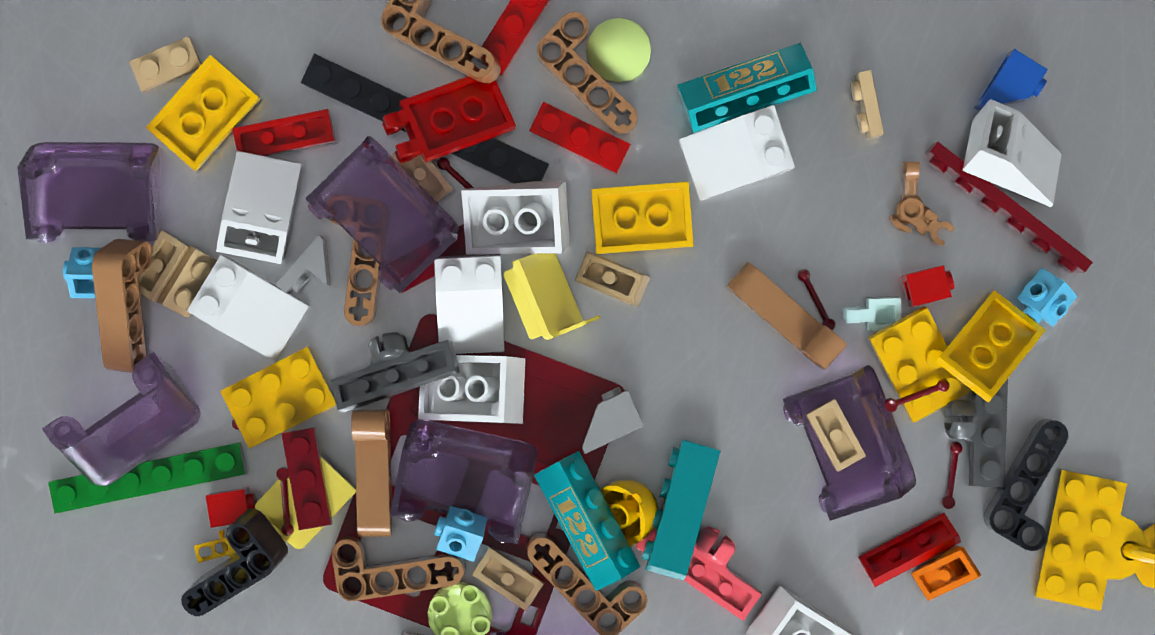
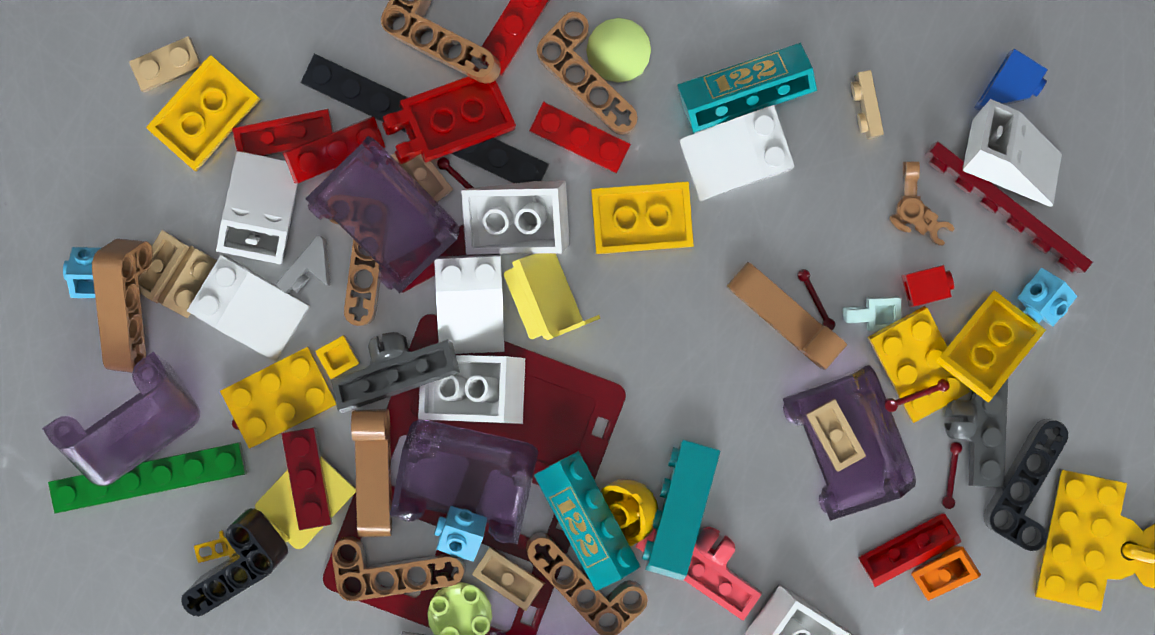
clear purple windscreen [17,142,160,243] -> none
red brick [205,487,257,528] -> none
dark red hinge [276,467,294,536] -> none
tan slope [575,251,650,307] -> none
light grey slope [582,387,644,454] -> none
none -> red plate [283,117,386,183]
none -> yellow plate [315,335,360,379]

